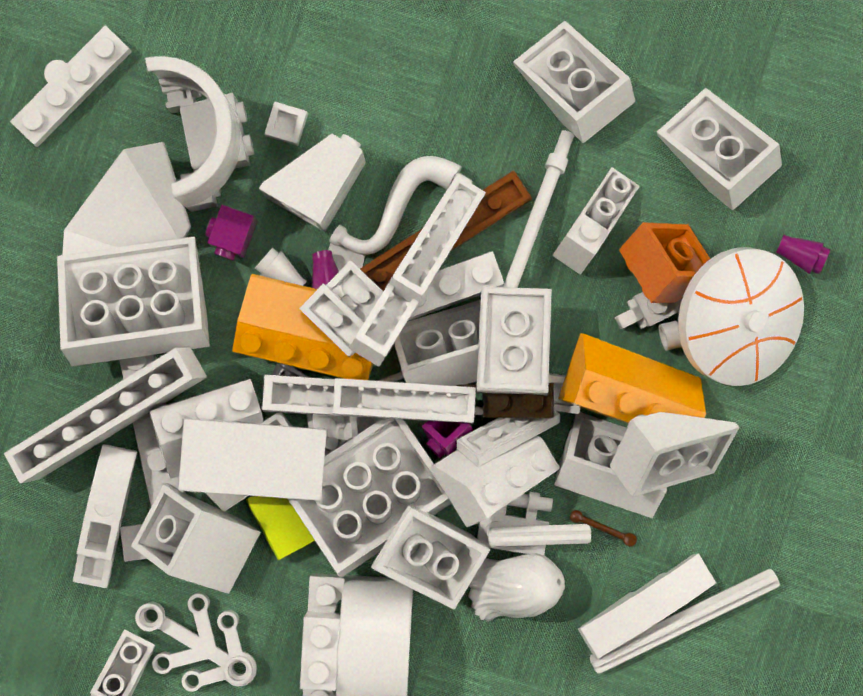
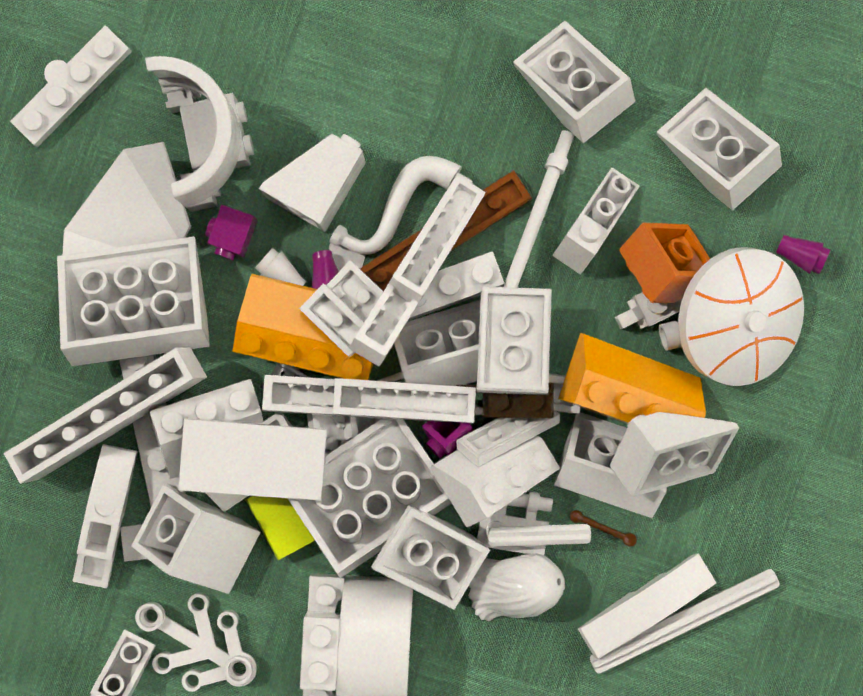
white plate [264,101,308,146] -> none

